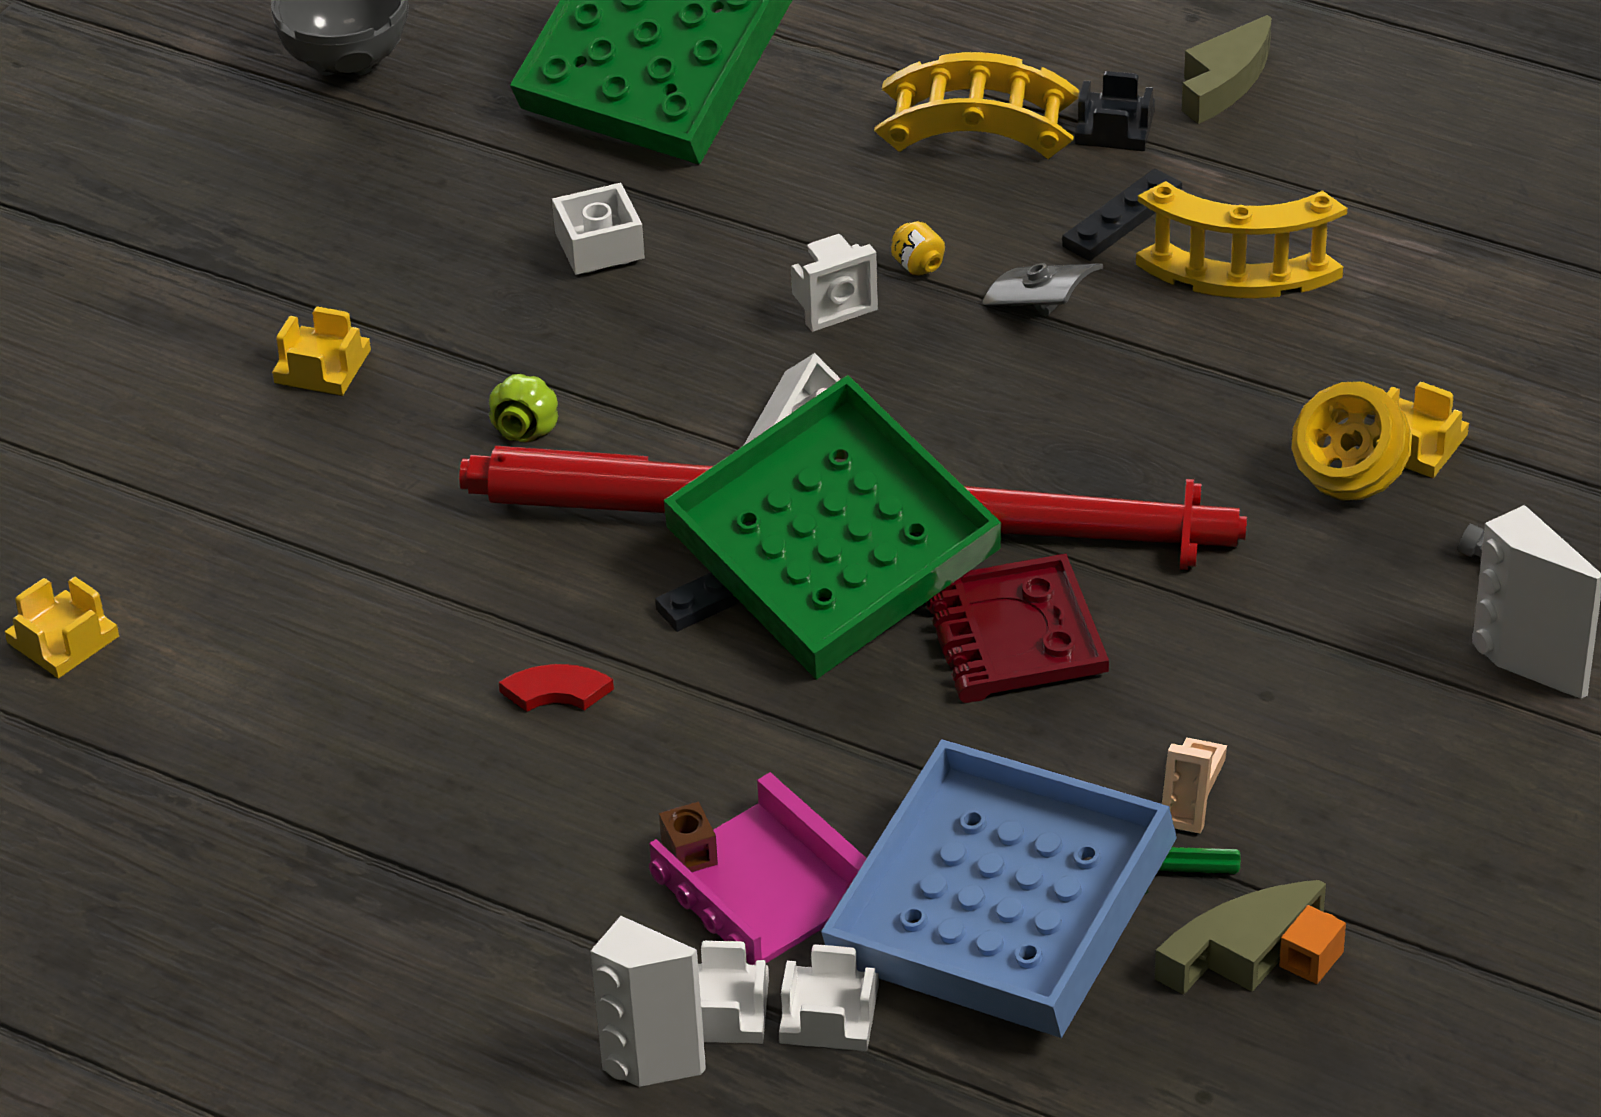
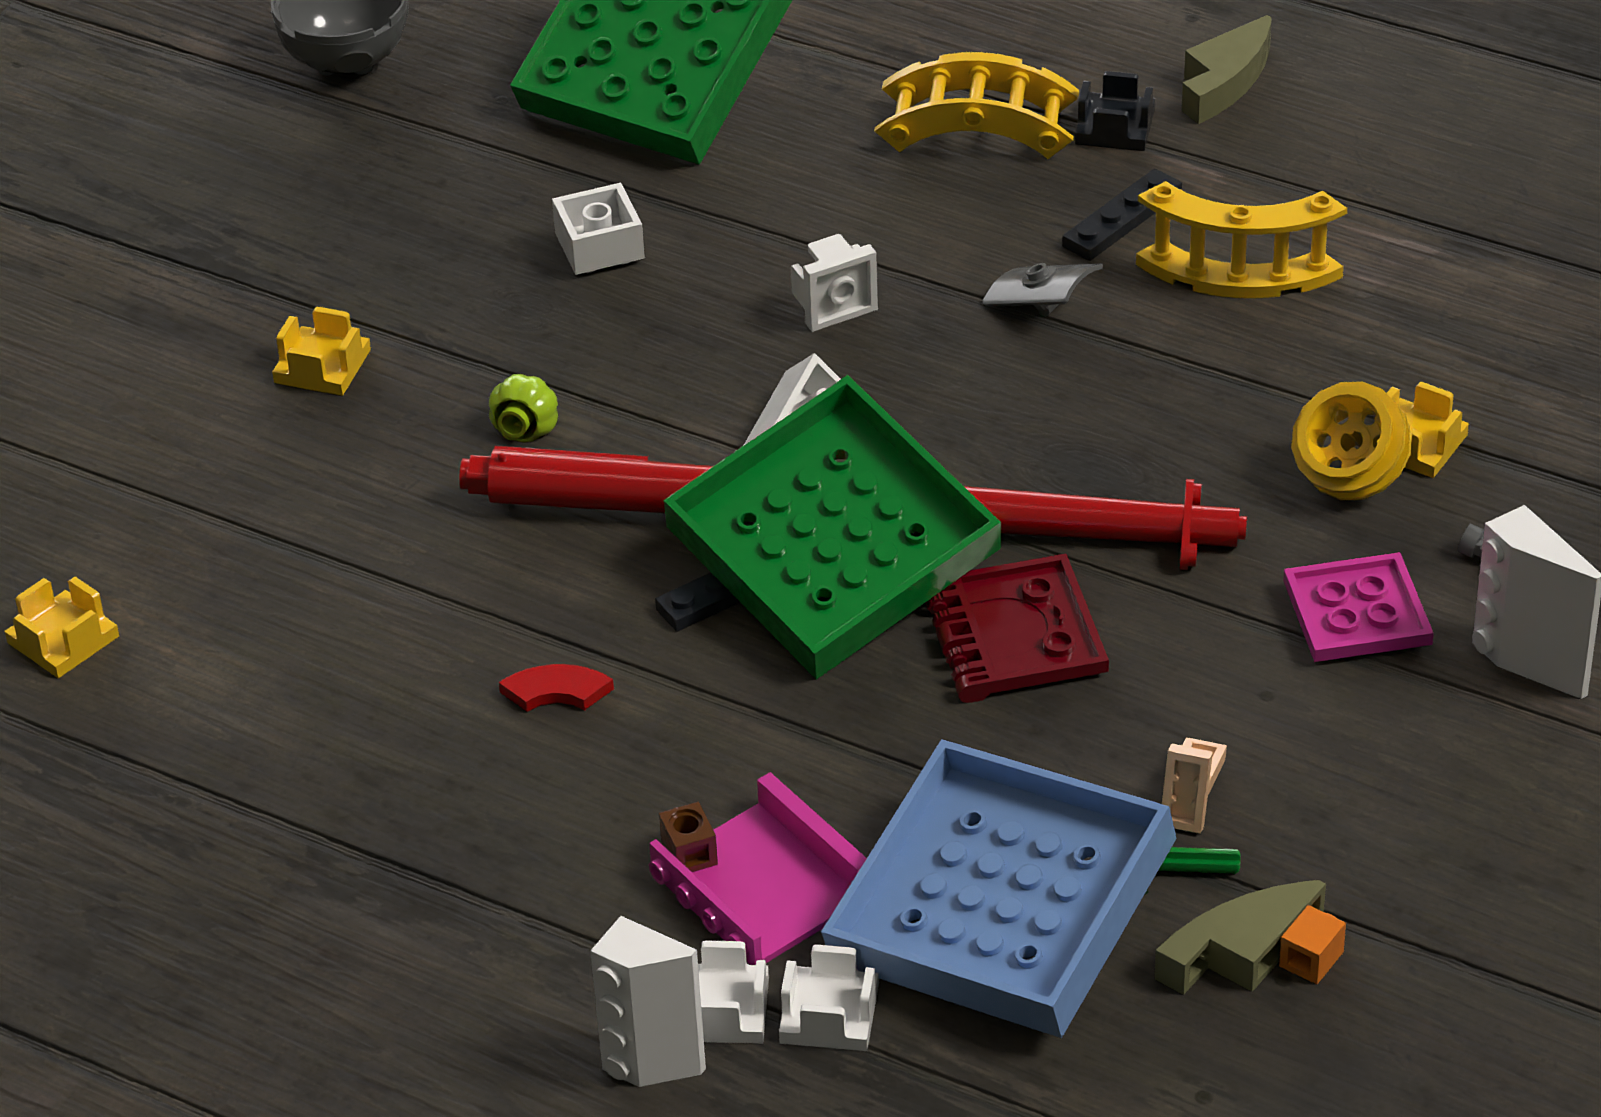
yellow head [891,221,945,276] -> none
none -> dark pink plate [1283,552,1434,662]

